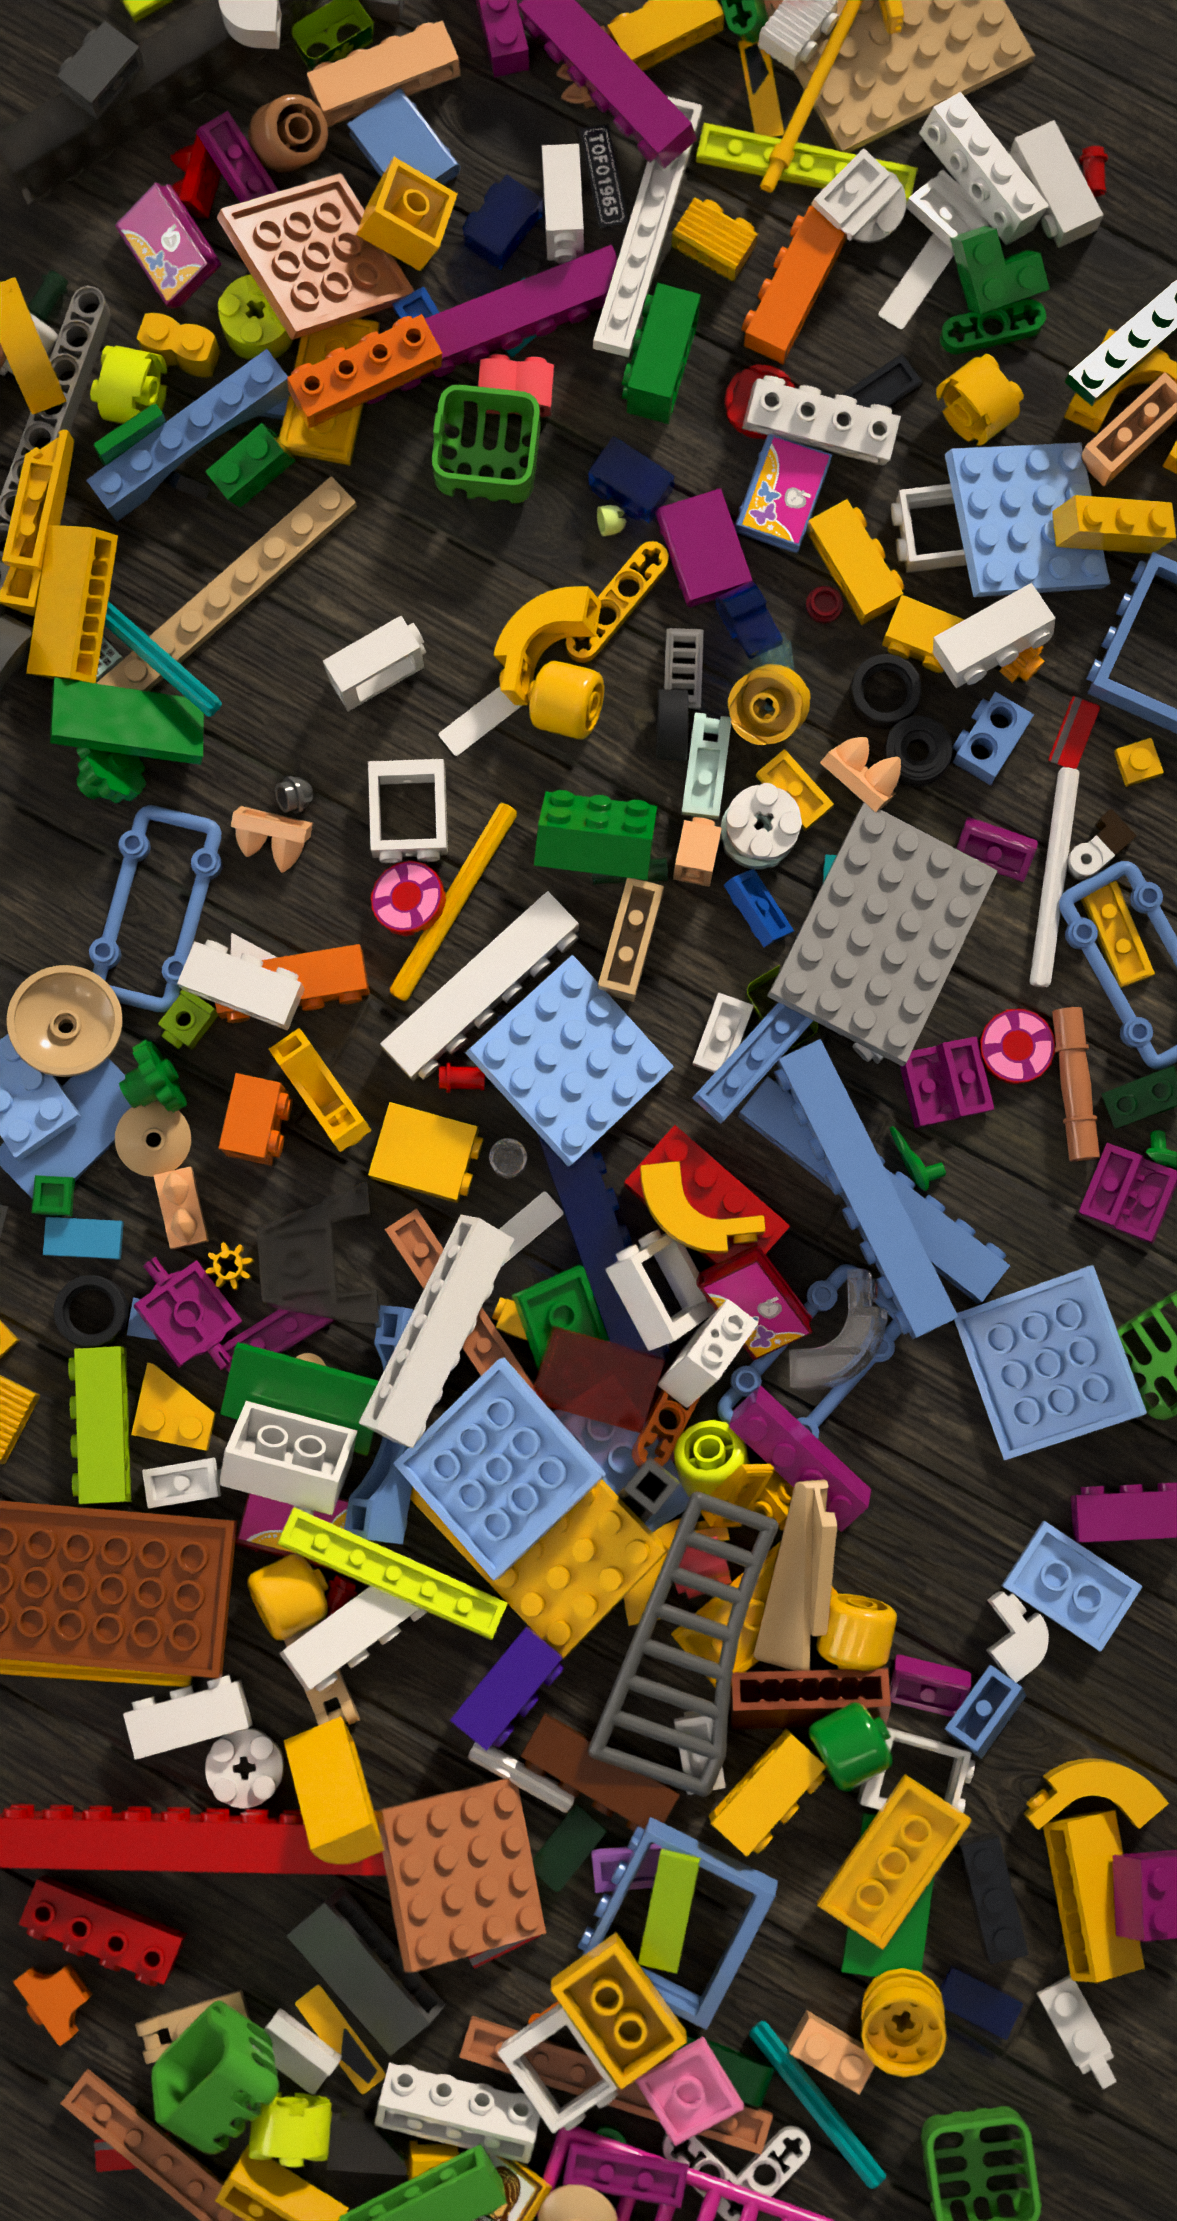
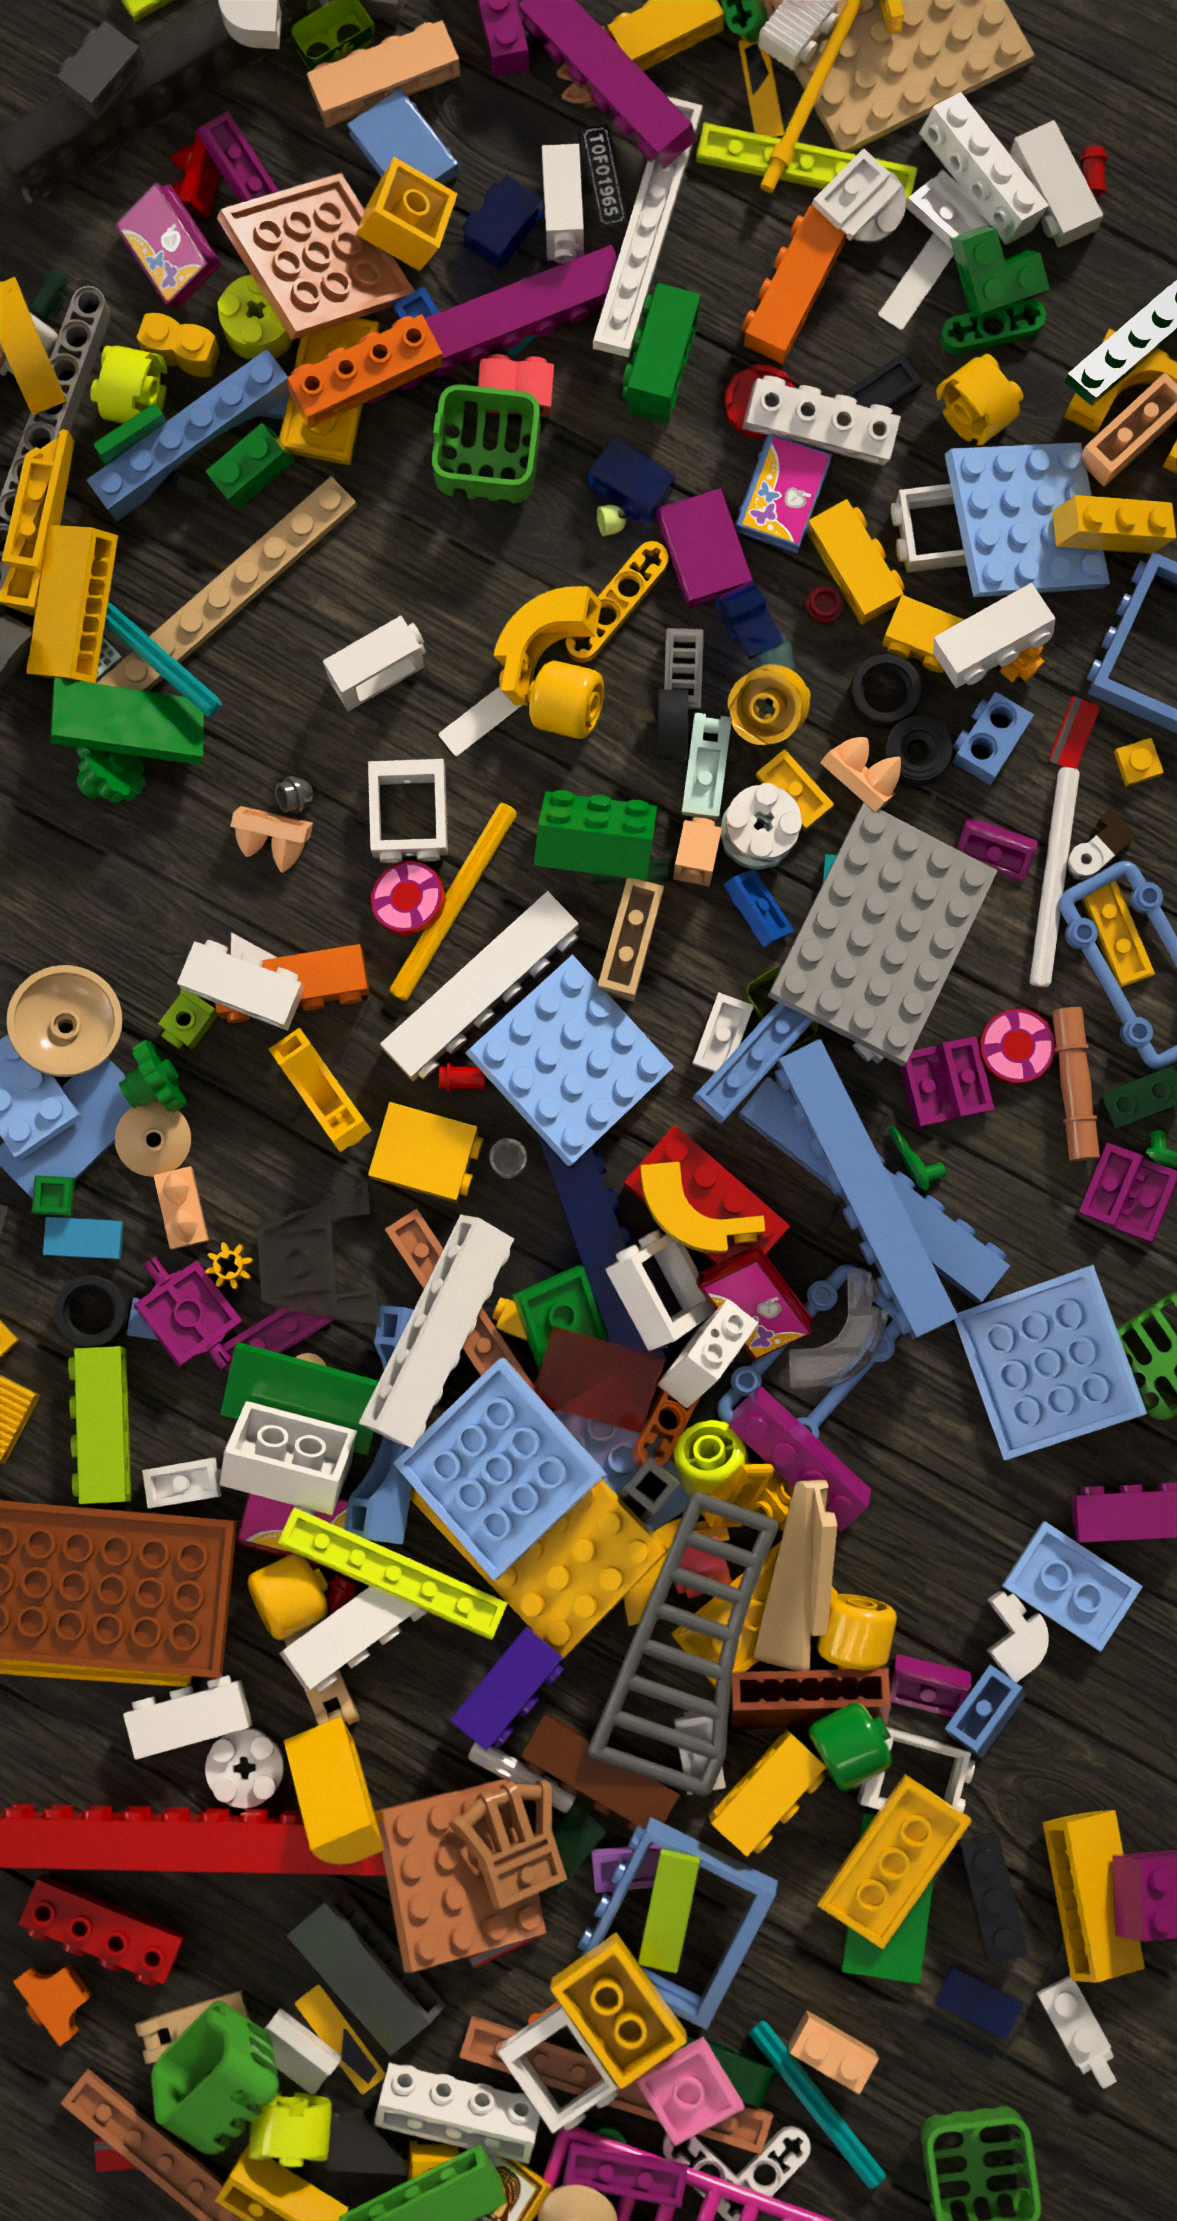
medium blue bar [89,805,223,1013] -> none
yellow wing [131,1362,216,1451] -> none
orange brick [219,1073,293,1166] -> none
medium nougat head [248,94,328,172] -> none
white sticker [499,1191,563,1261] -> none
yellow brick [671,198,758,282] -> none
yellow wheel [862,1968,946,2077] -> none
yellow arch [1023,1758,1169,1830] -> none
none -> medium nougat plate [449,1780,567,1909]

